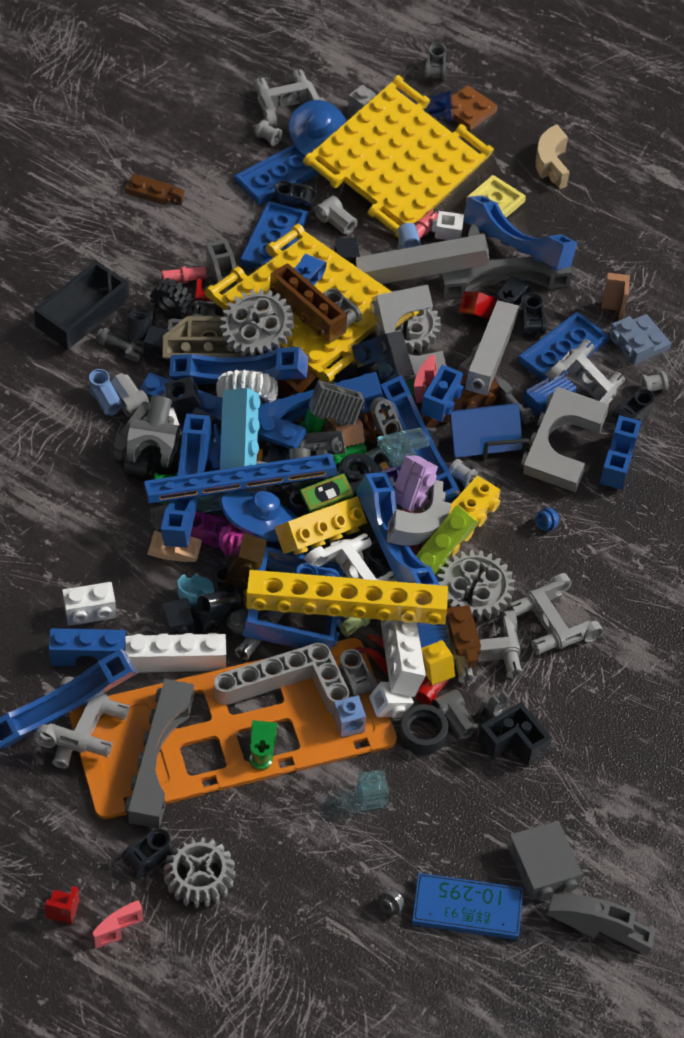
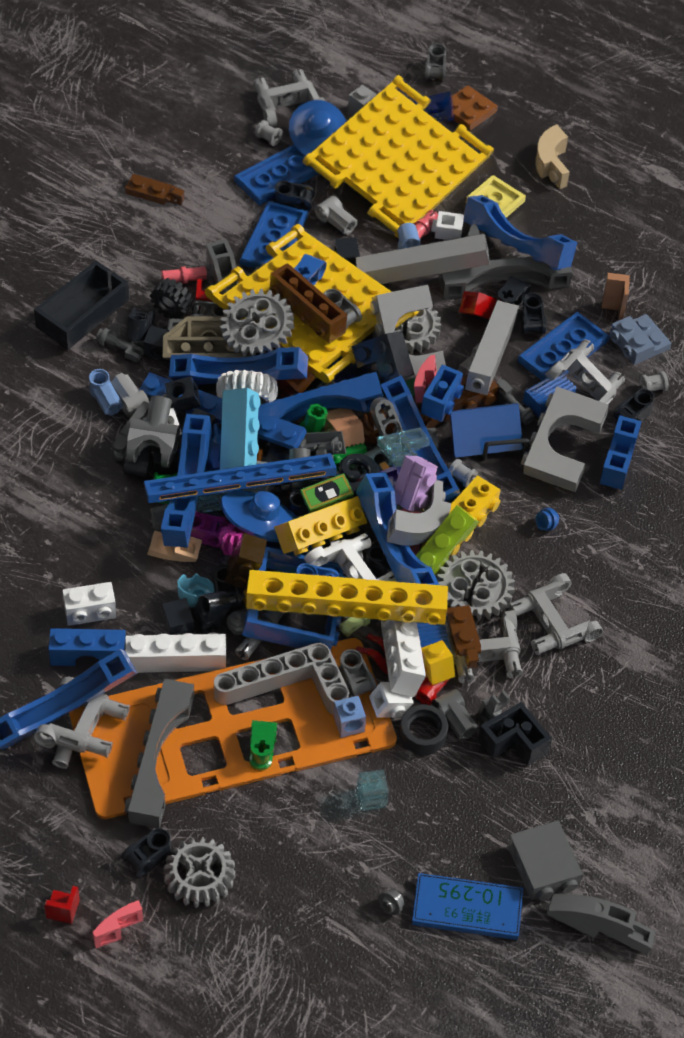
dark grey brick [309,380,364,425] -> none

